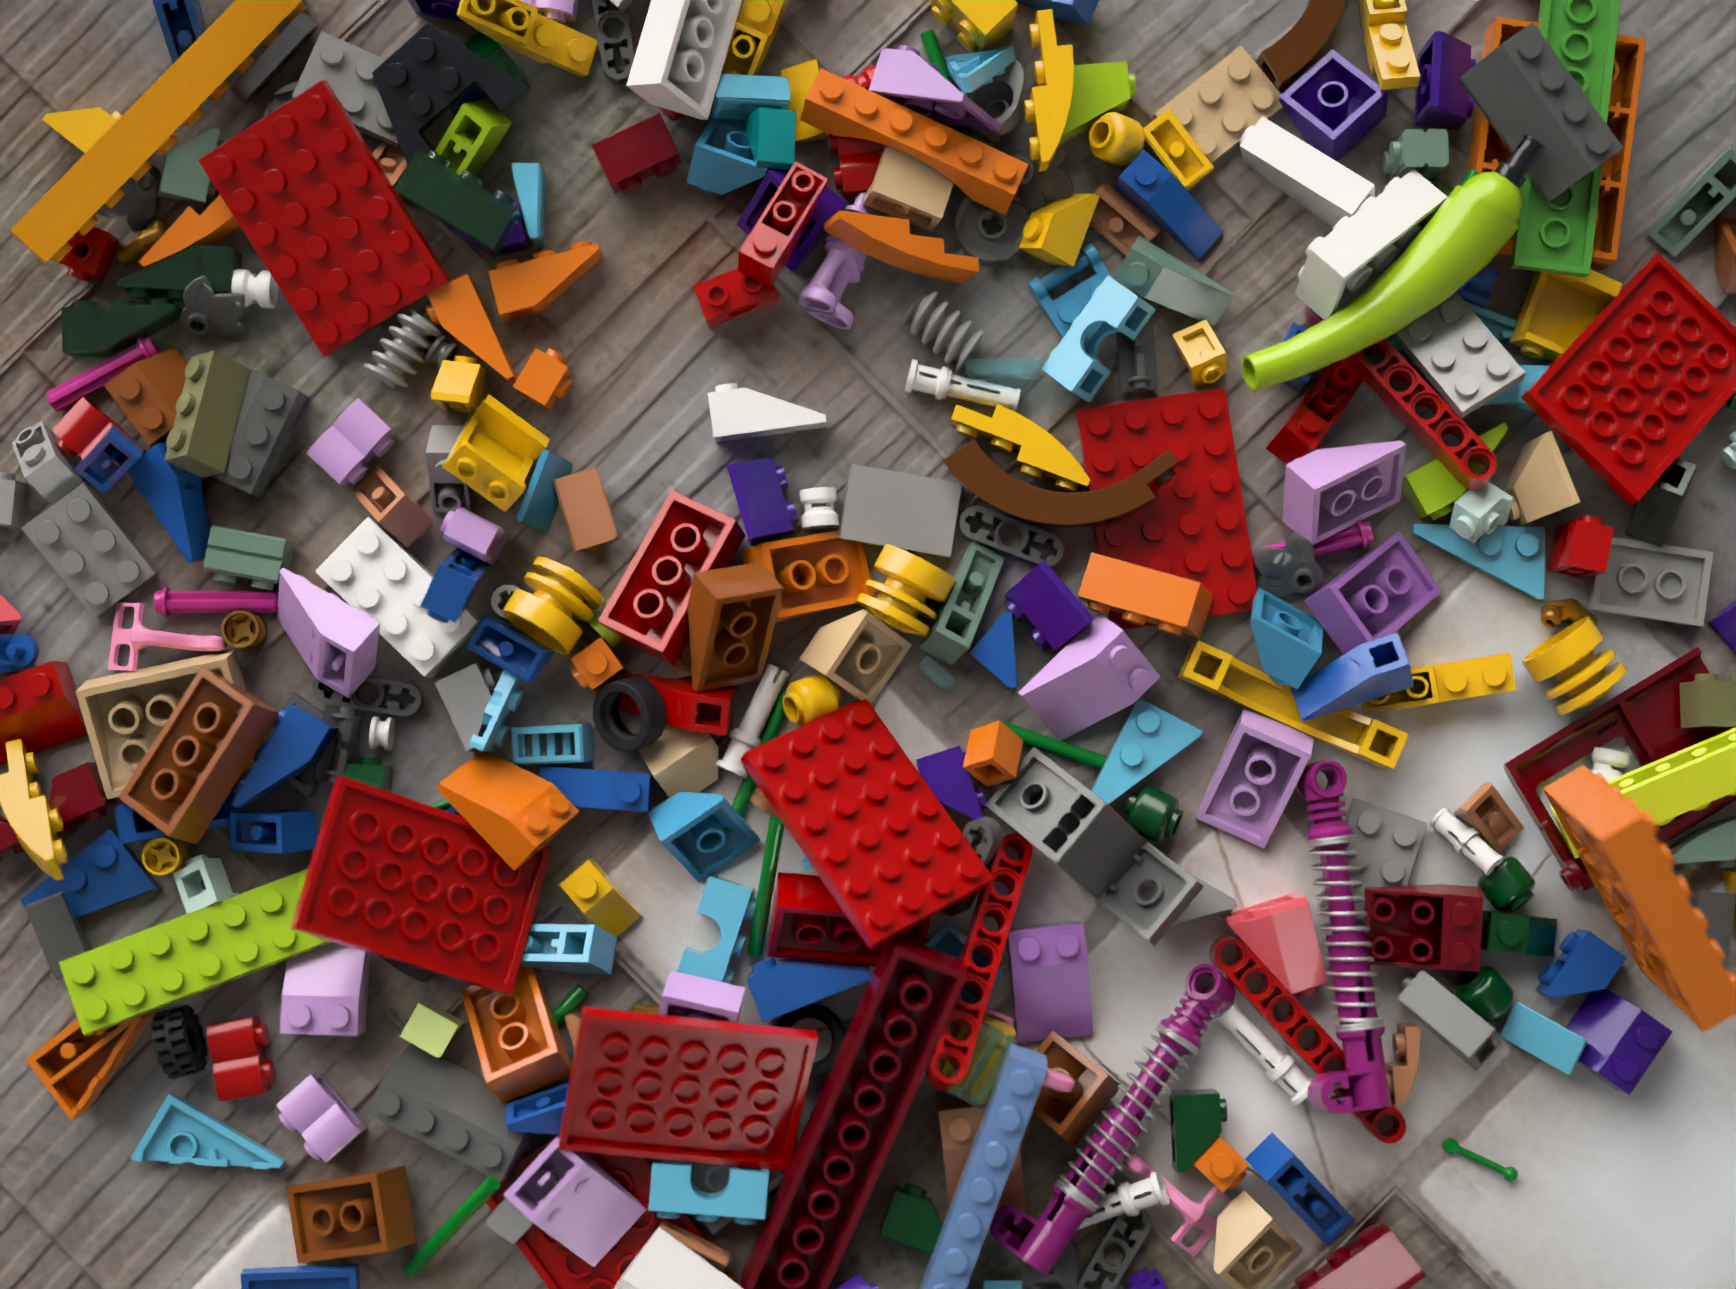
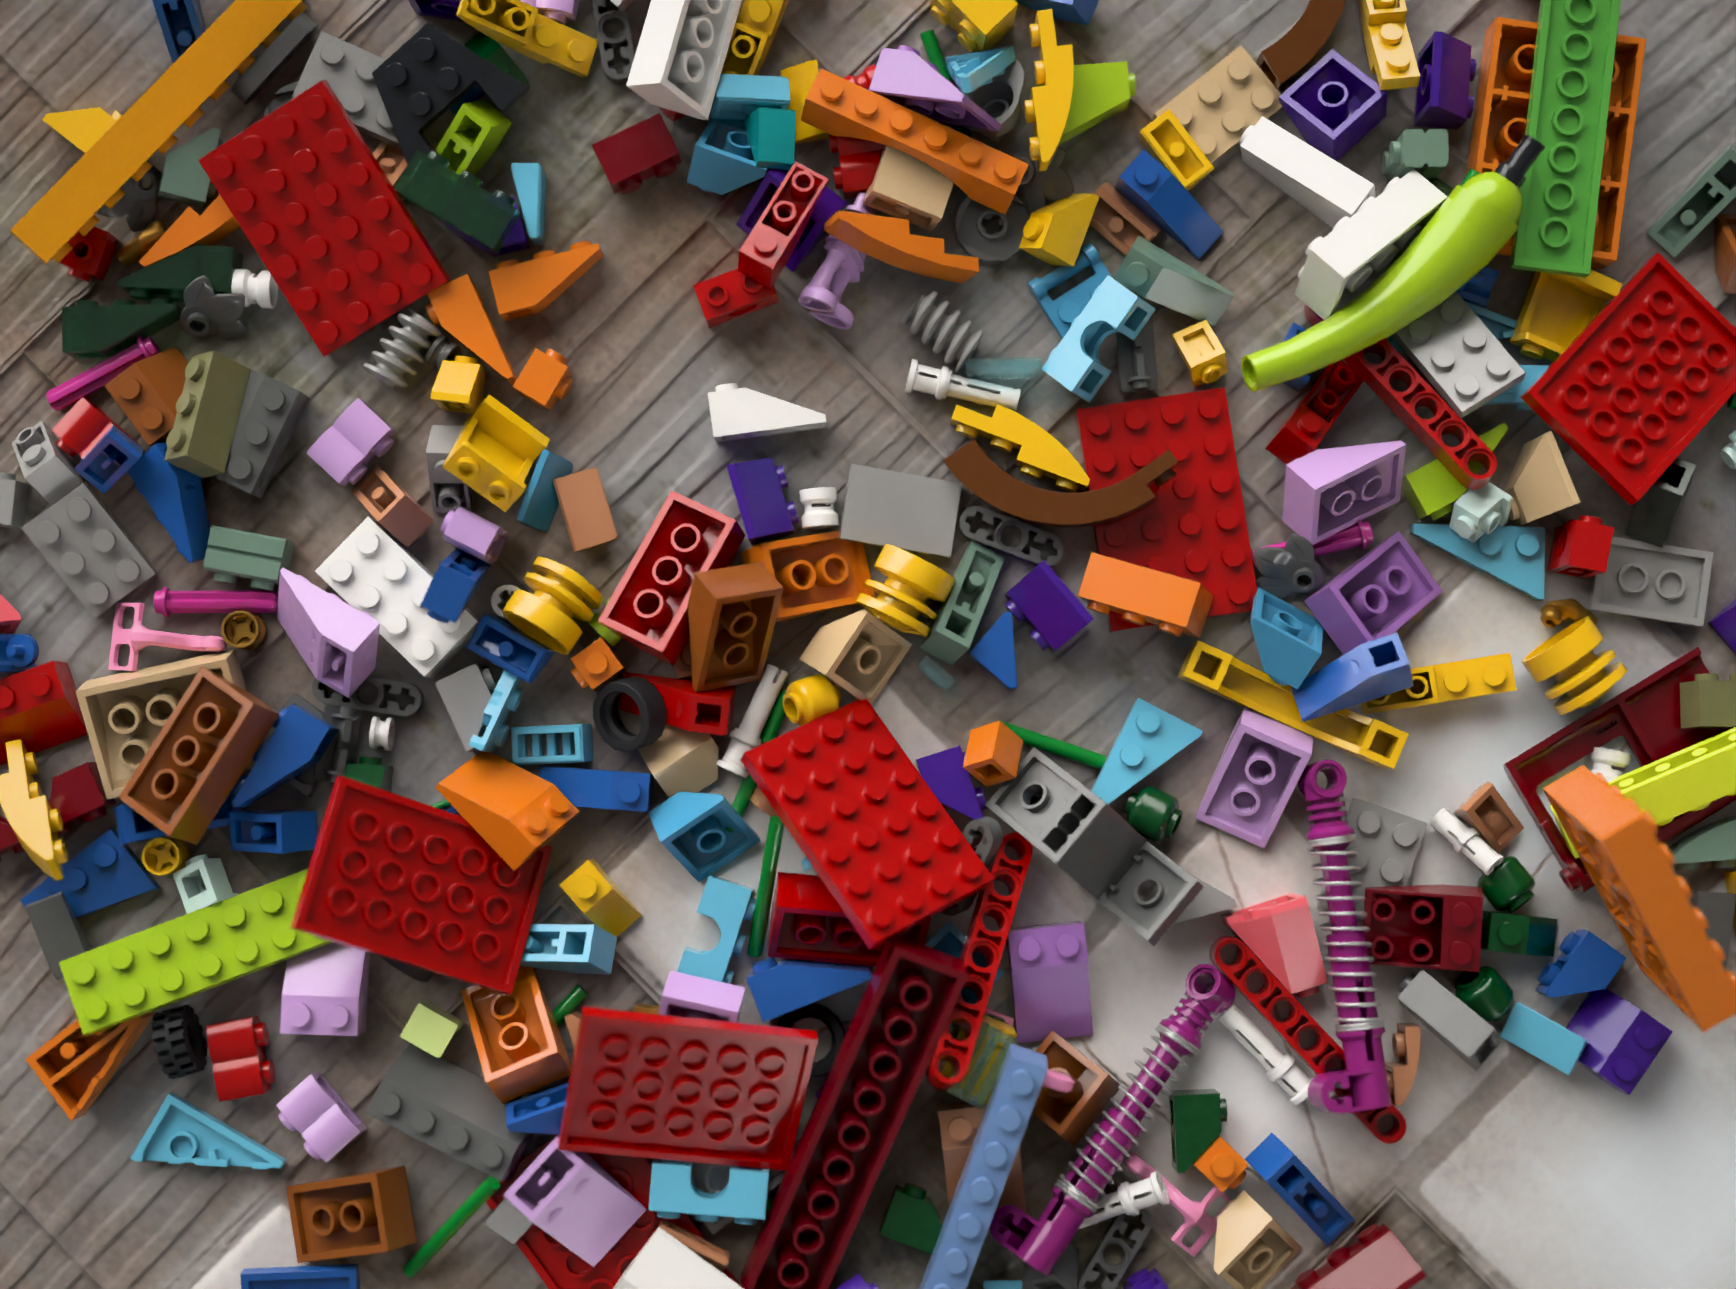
lavender slope [1018,613,1161,740] -> none
yellow head [1089,112,1145,166] -> none
green hinge [1442,1138,1518,1182] -> none
dark grey slope [1459,22,1623,203] -> none

